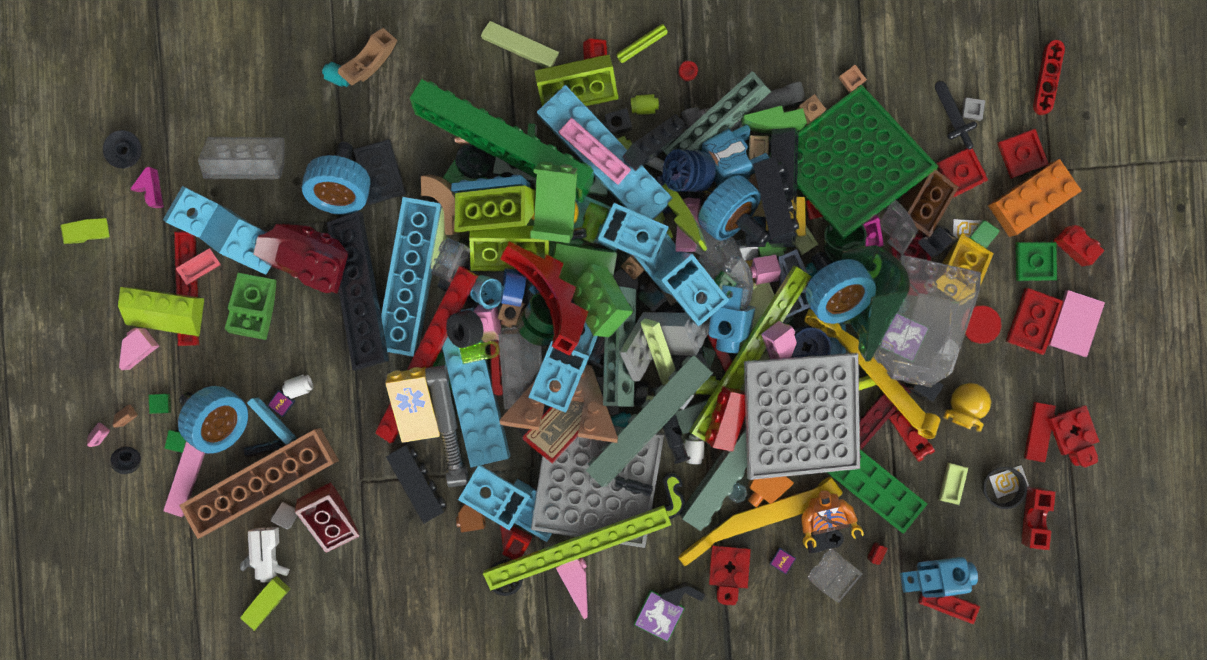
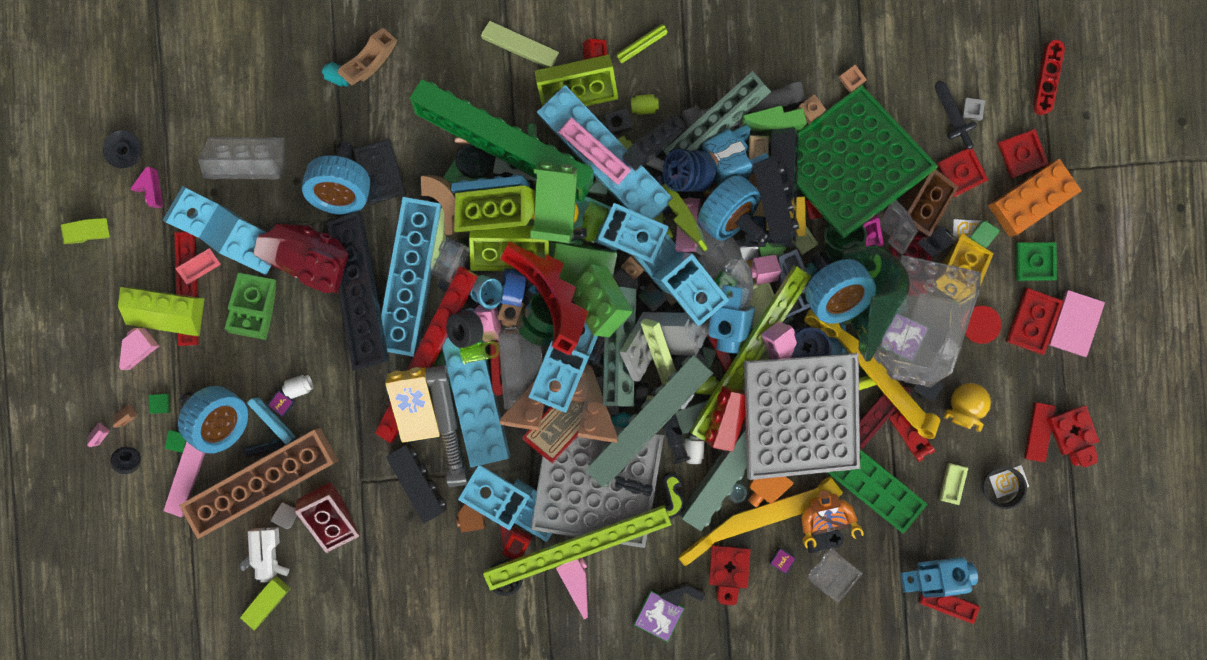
red tile [679,61,698,81] -> none
red slope [867,542,888,565] -> none
red arch [1021,486,1056,550] -> none
red brick [1053,225,1105,267] -> none

